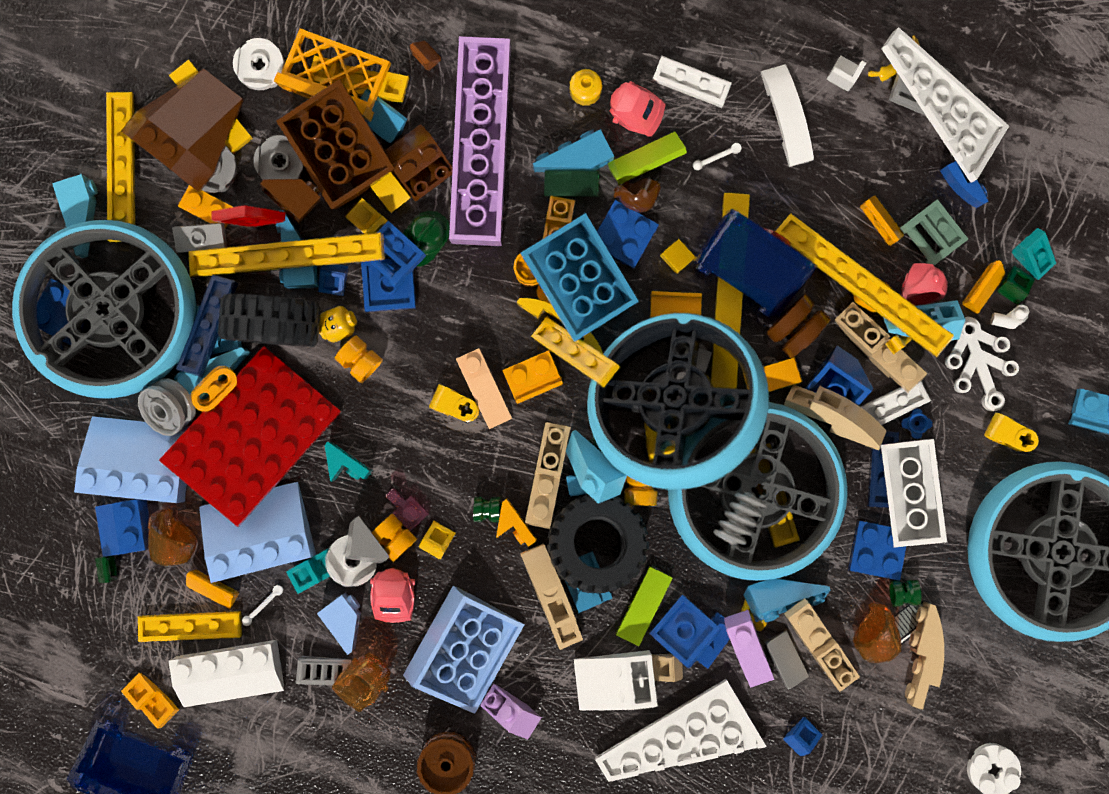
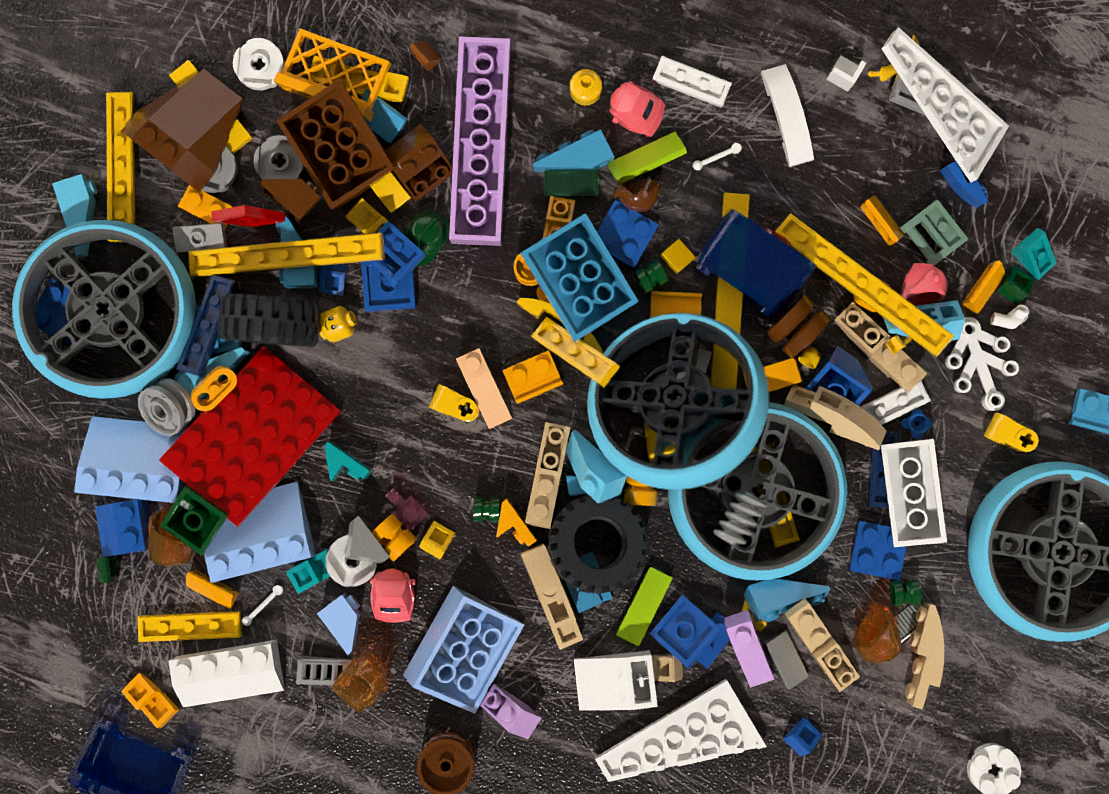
light orange wheel [334,335,383,383] -> none
none -> dark green slope [160,485,229,556]
none -> dark green wheel [634,260,668,293]
none -> yellow hinge [798,347,821,369]

